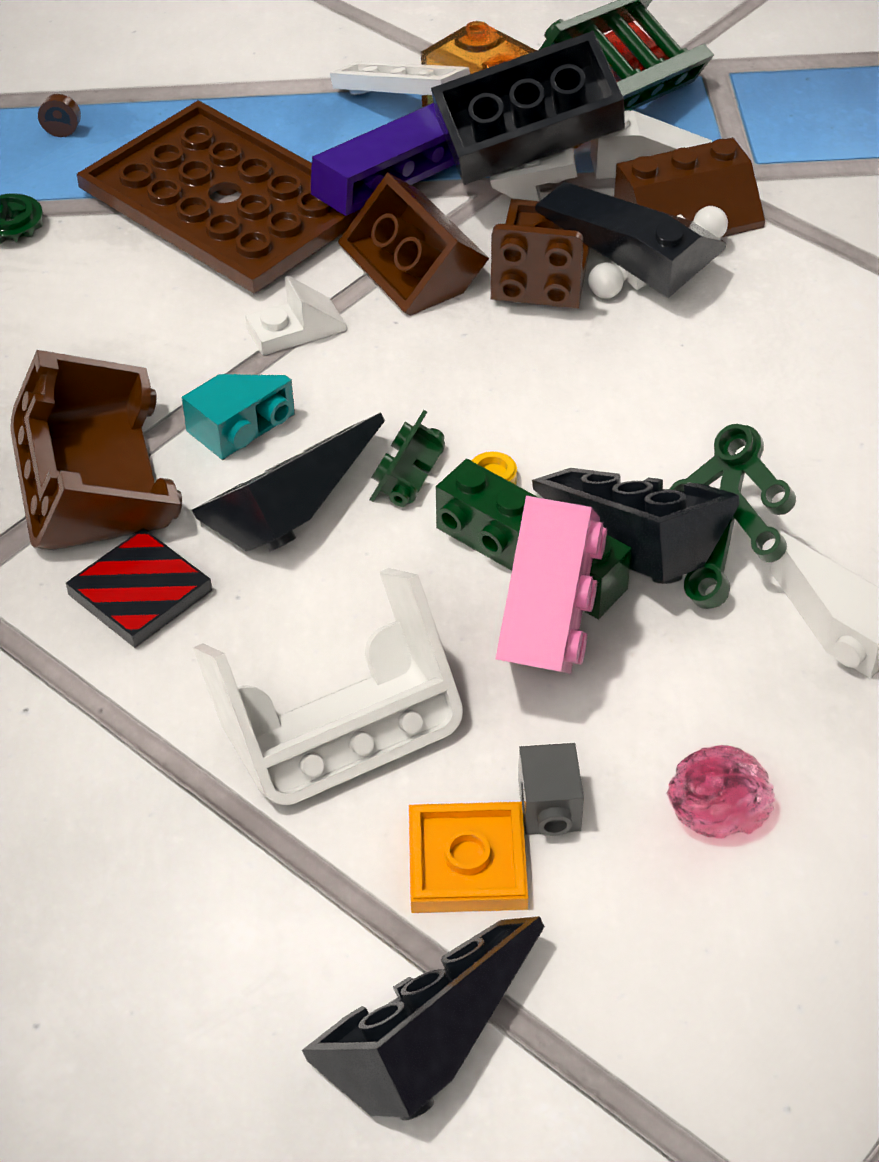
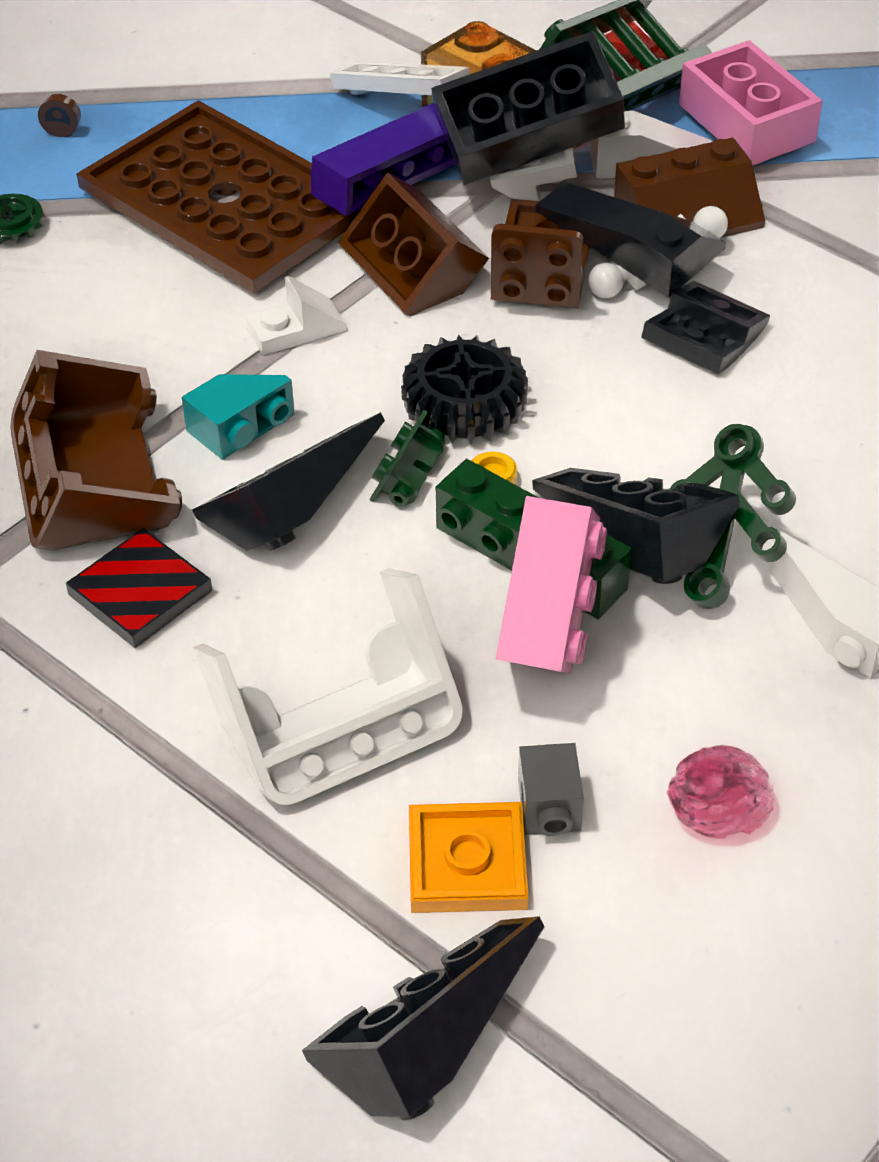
none -> black gear [401,334,528,444]
none -> black slope [641,281,770,374]
none -> bright pink brick [679,40,823,165]

